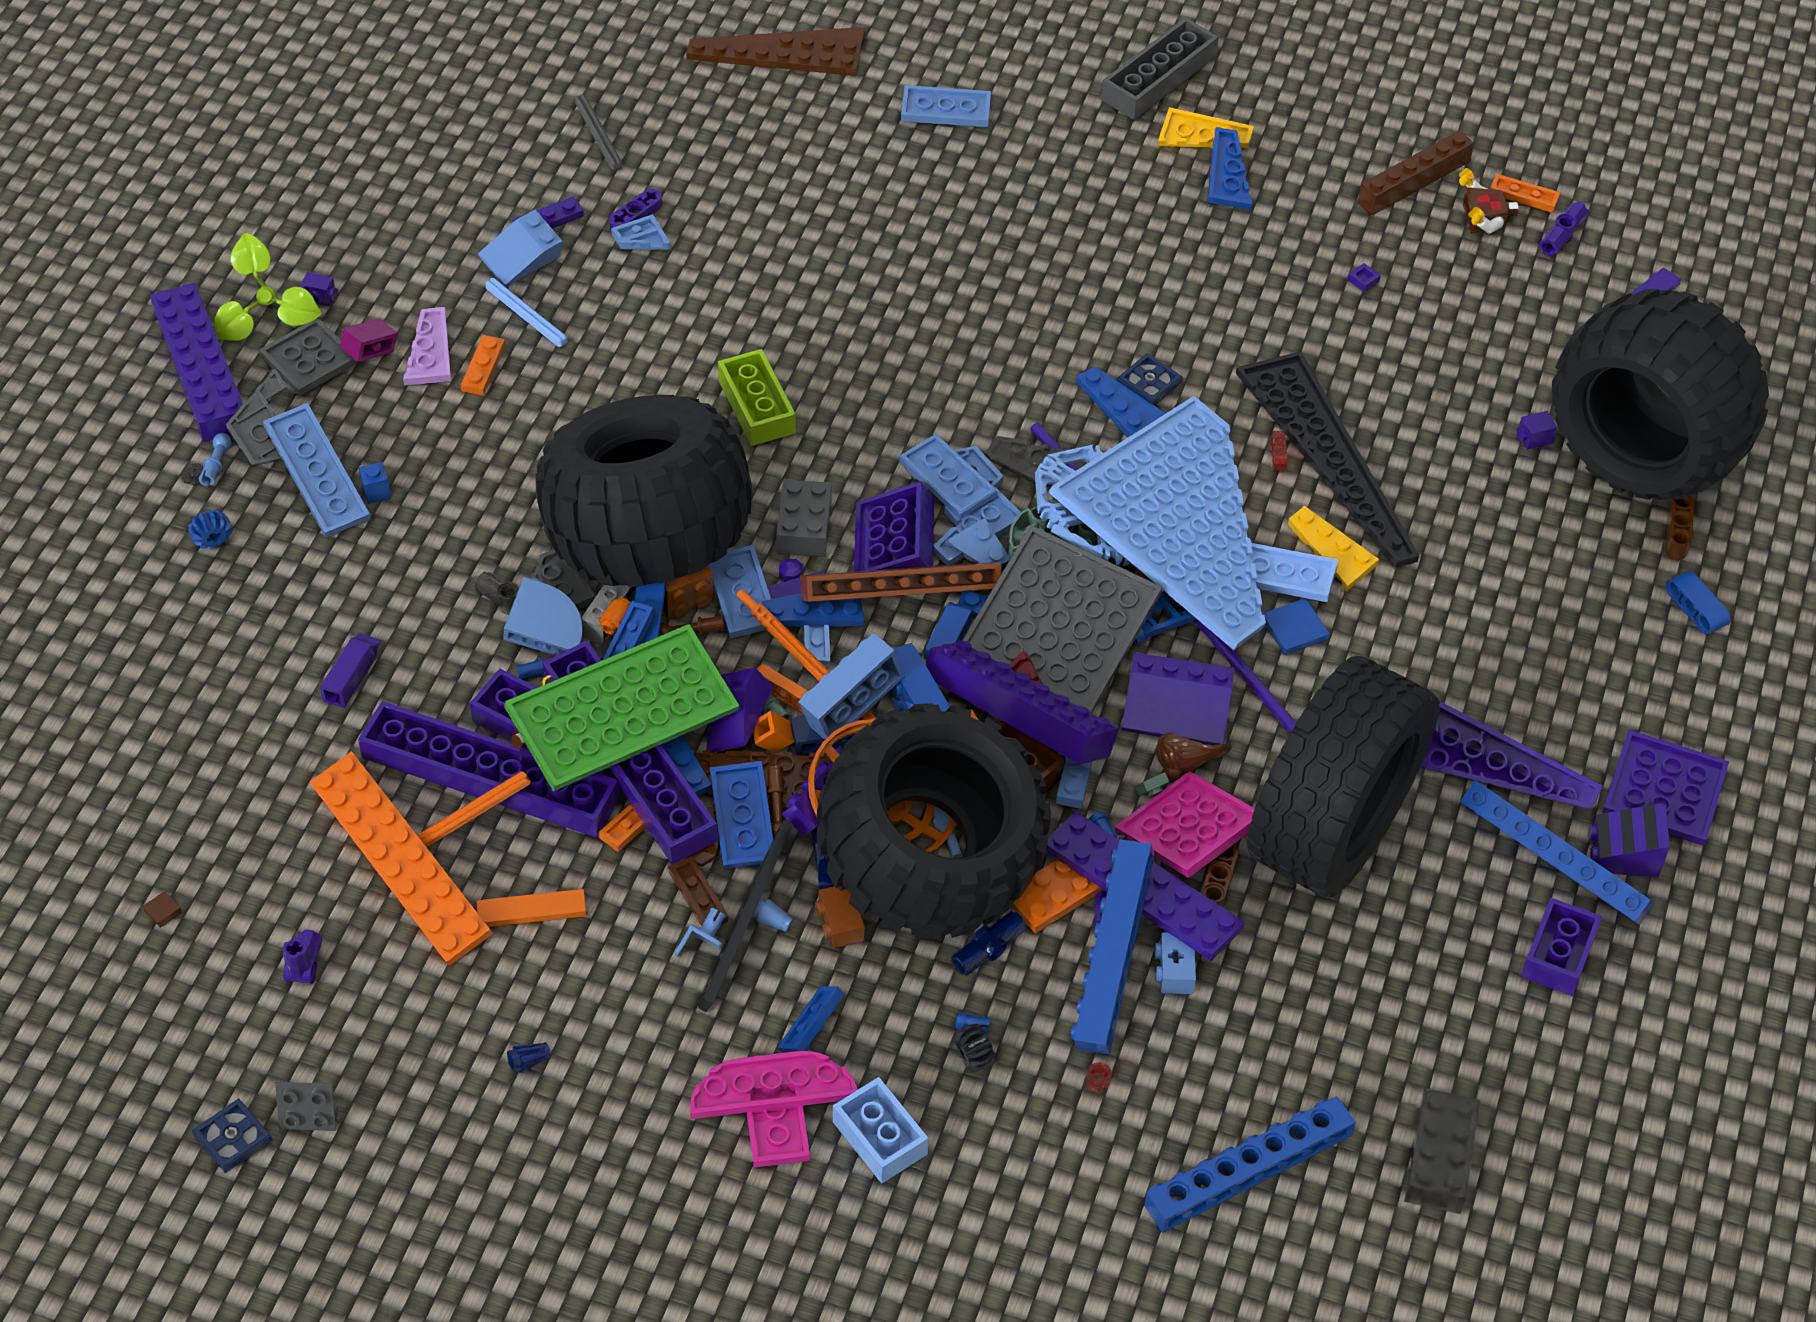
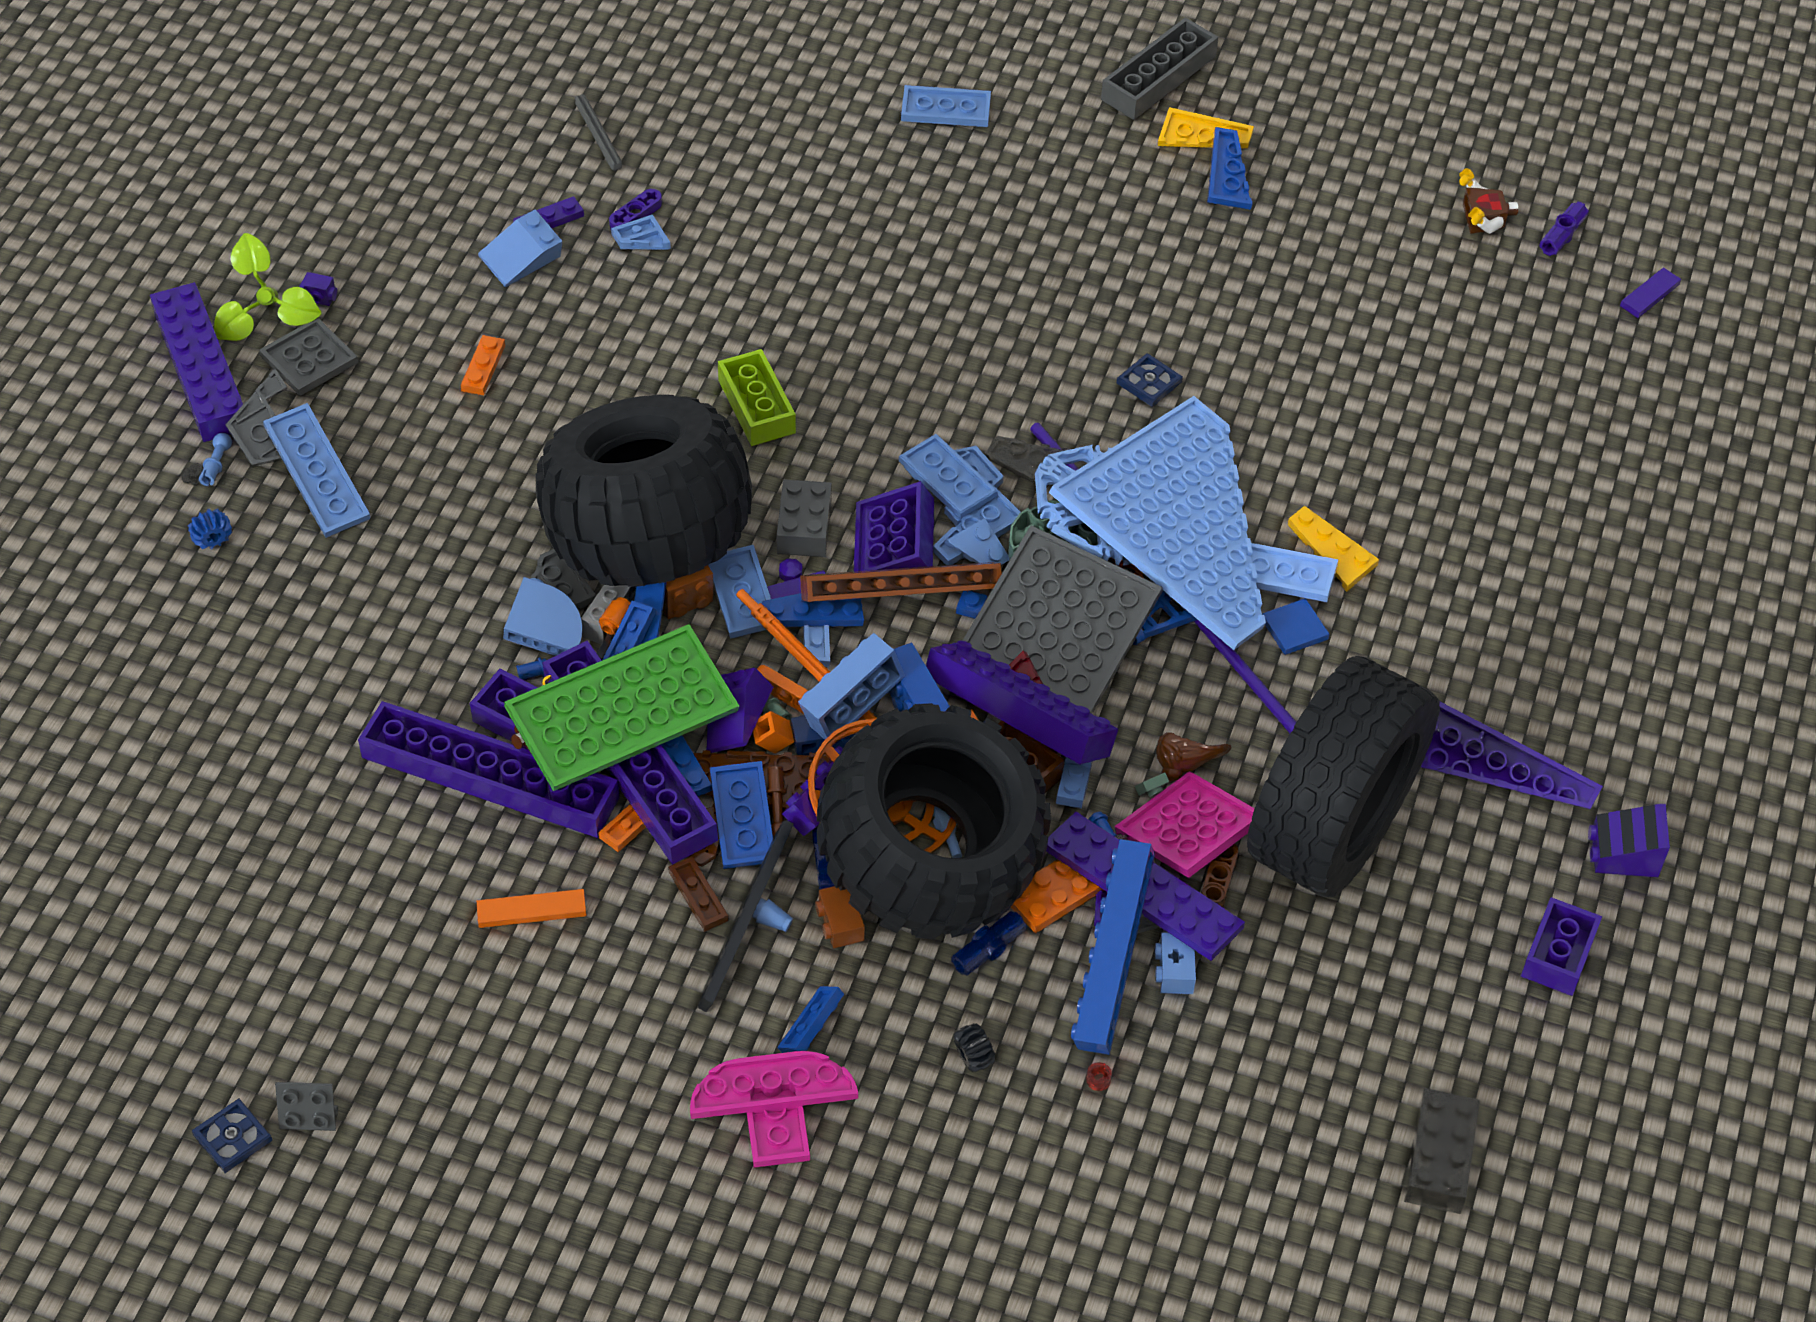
reddish brown tile [143,891,182,928] -> none
dark purple piece [282,929,322,984] -> none
orange plate [309,751,493,966] -> none
dark purple piece [320,633,382,708] -> none
magenta brick [340,318,398,362] -> none
blue brick [358,462,391,504] -> none
lavender wing [403,307,451,386] -> none
orange axle [417,771,531,847] -> none
clear smoke piece [475,572,519,615] -> none
light blue axle [486,278,568,347] -> none
clear blue cone [507,1042,551,1073] -> none
reddish brown pin [659,615,726,637] -> none
medium blue bracket [674,908,727,957] -> none
reddish brown wing [686,27,864,76] -> none
light blue brick [833,1077,929,1184] -> none
blue beam [924,602,974,660] -> none
blue pin [955,1011,990,1035] -> none
blue wing [1076,367,1166,438] -> none
dark purple slope [1121,652,1235,745] -> none
blue brick [1144,1096,1356,1233] -> none
black wing [1236,351,1419,568] -> none
clear red beam [1271,431,1287,471] -> none
dark purple plate [1348,263,1381,292] -> none
reddish brown brick [1358,130,1474,216] -> none
blue brick [1460,780,1655,925] -> none
orange plate [1490,174,1561,213] -> none
dark purple brick [1517,411,1557,450] -> none
black tyre [1552,289,1769,500] -> none
dark purple plate [1602,730,1729,846] -> none
reddish brown beam [1665,496,1694,560] -> none
blue beam [1665,571,1731,634] -> none

